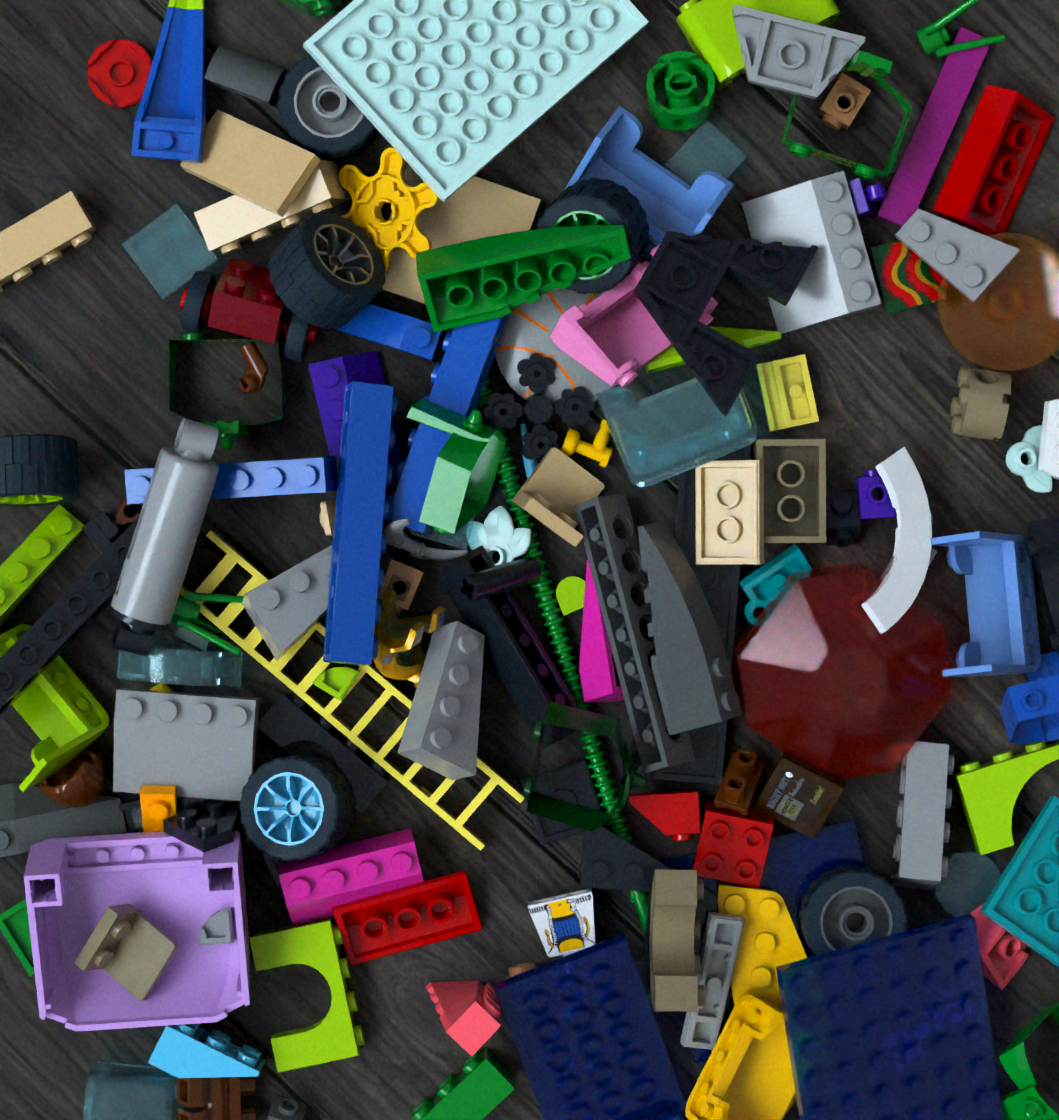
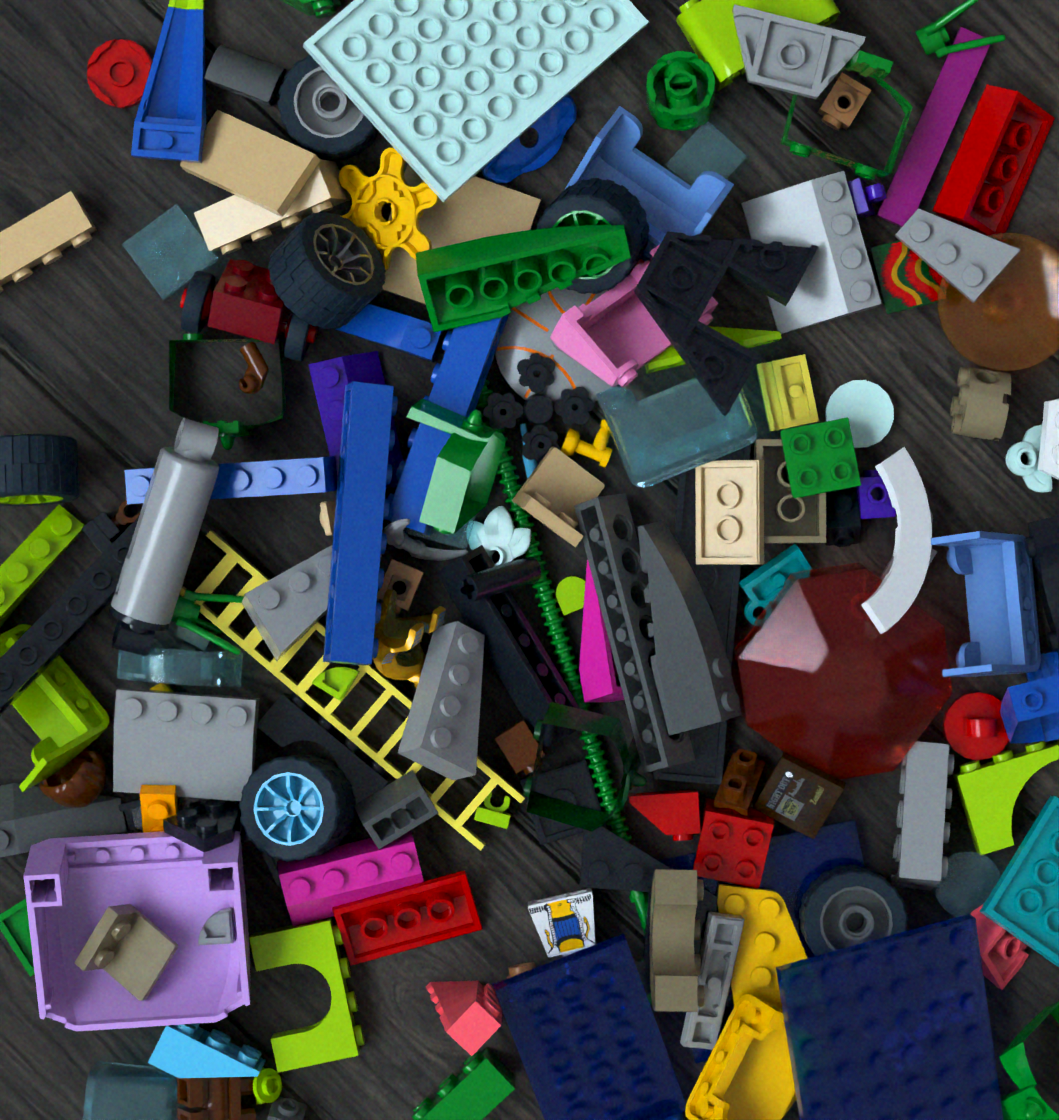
none -> lime plate [253,1067,282,1104]
none -> dark grey brick [354,770,438,849]
none -> lime tile [474,791,511,829]
none -> blue piece [482,94,577,183]
none -> reddish brown brick [494,719,546,775]
none -> green bracket [780,417,861,498]
none -> light aqua tile [825,380,894,448]
none -> red tile [942,691,1009,760]

